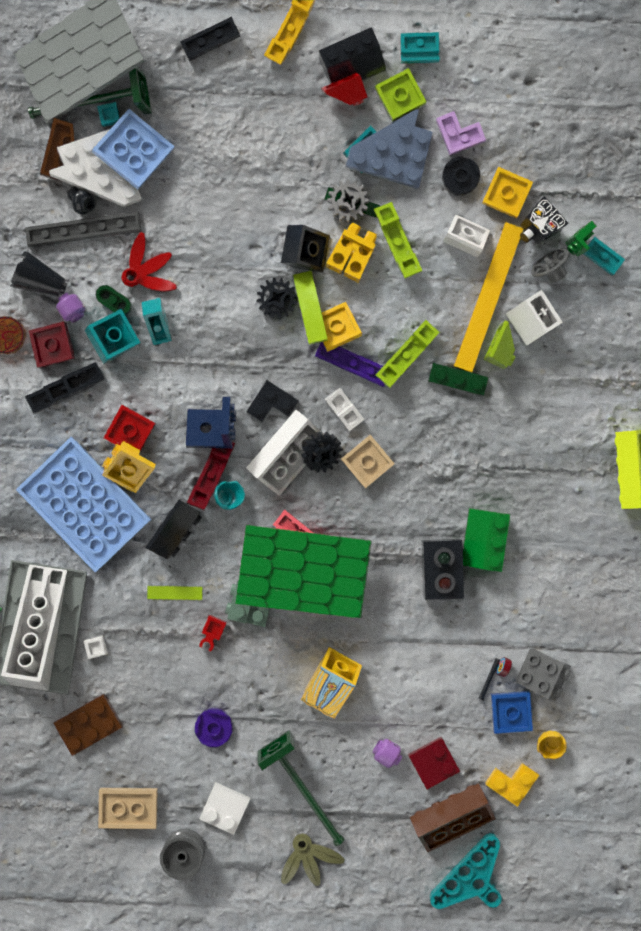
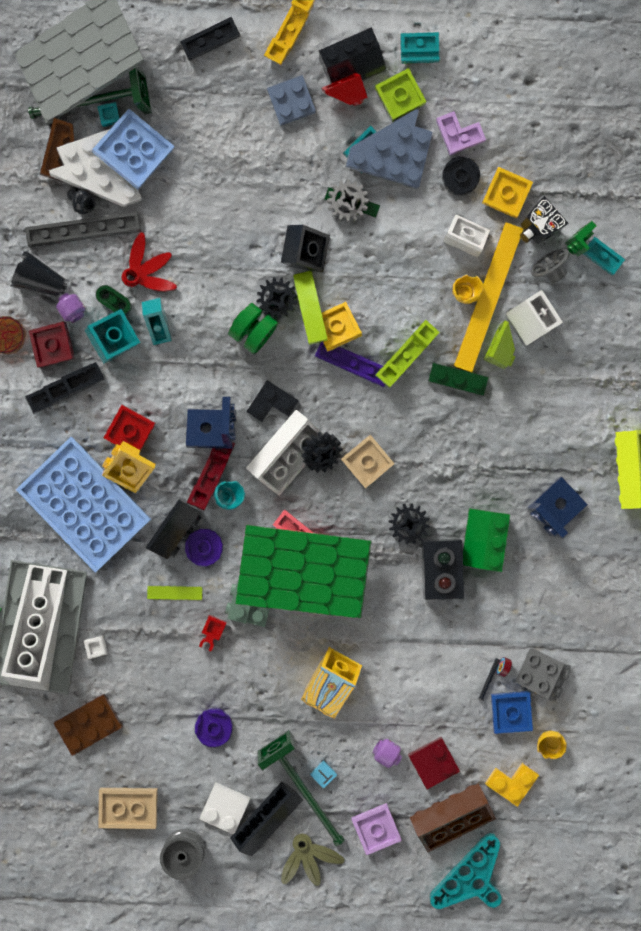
white slope [325,388,365,431] -> none
yellow hips [326,223,377,283] -> none
lime slope [374,202,422,279] -> none
none -> dark purple tile [185,528,223,567]
none -> green wheel [228,303,279,355]
none -> black brick [230,781,303,856]
none -> sand blue plate [267,75,316,126]
none -> medium azure tile [310,760,337,789]
none -> lavender plate [351,803,402,855]
none -> black gear [388,503,430,545]
none -> yellow hair [452,275,483,304]
none -> dark blue bracket [527,477,588,538]

